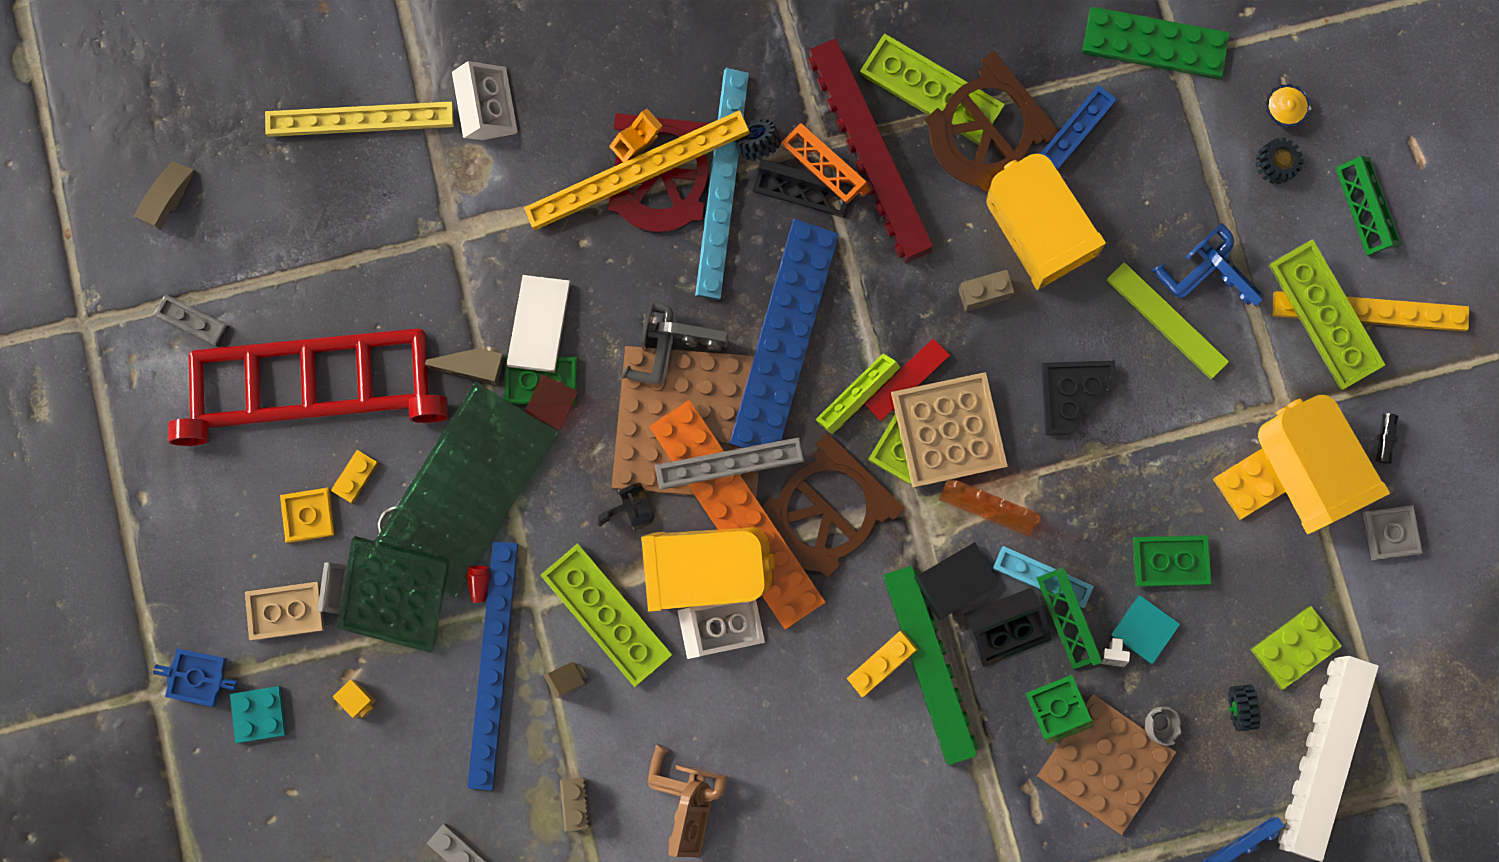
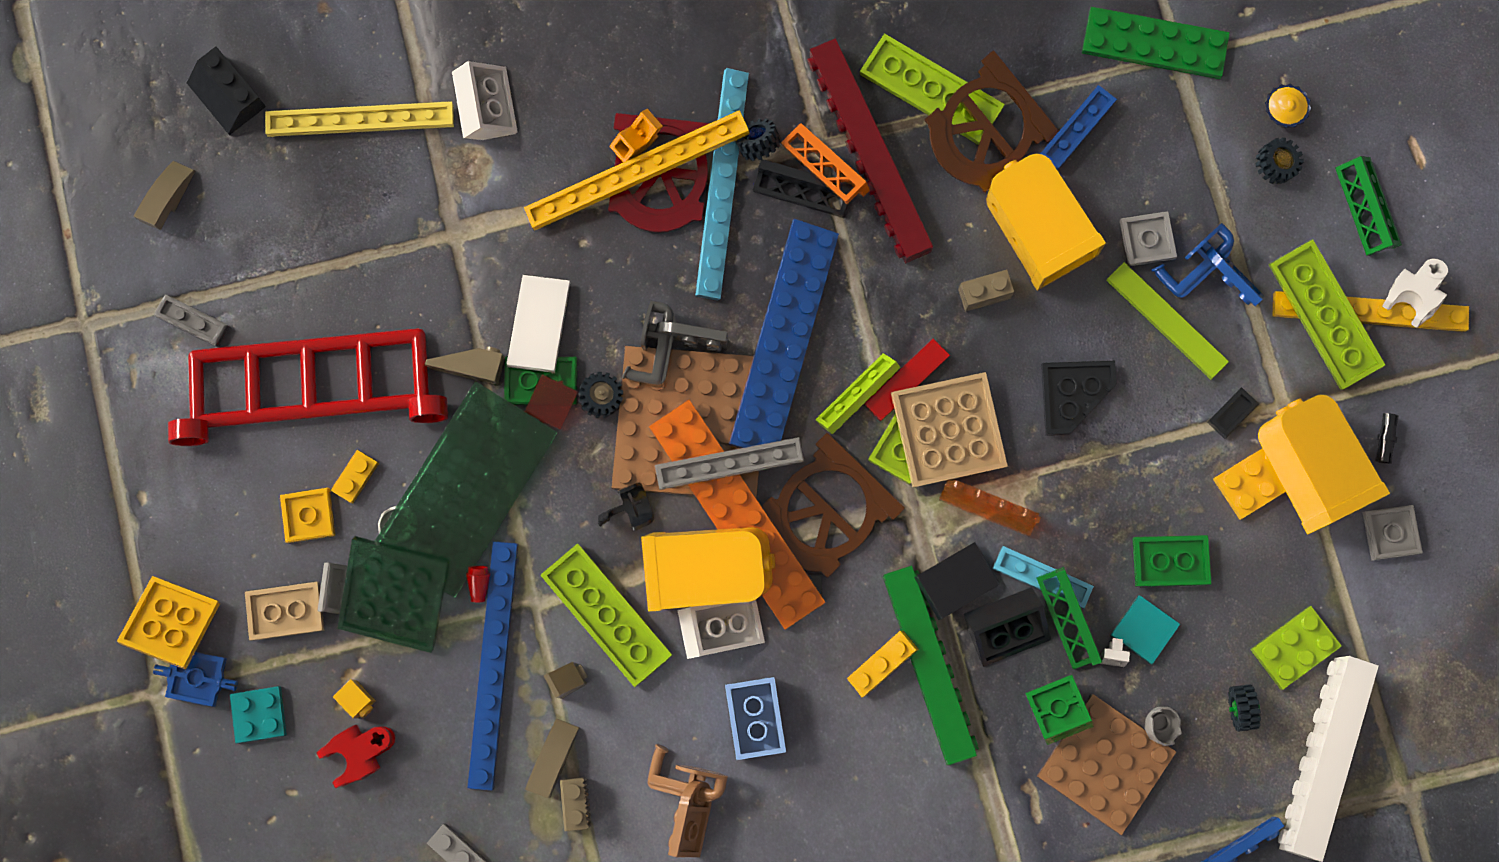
none -> yellow plate [117,576,220,670]
none -> black slope [187,46,266,135]
none -> red piece [316,725,396,788]
none -> dark tan slope [525,719,580,798]
none -> black wheel [578,372,623,418]
none -> light blue brick [725,677,786,760]
none -> light grey plate [1120,211,1177,266]
none -> black tile [1207,387,1259,439]
none -> white piece [1382,259,1448,328]

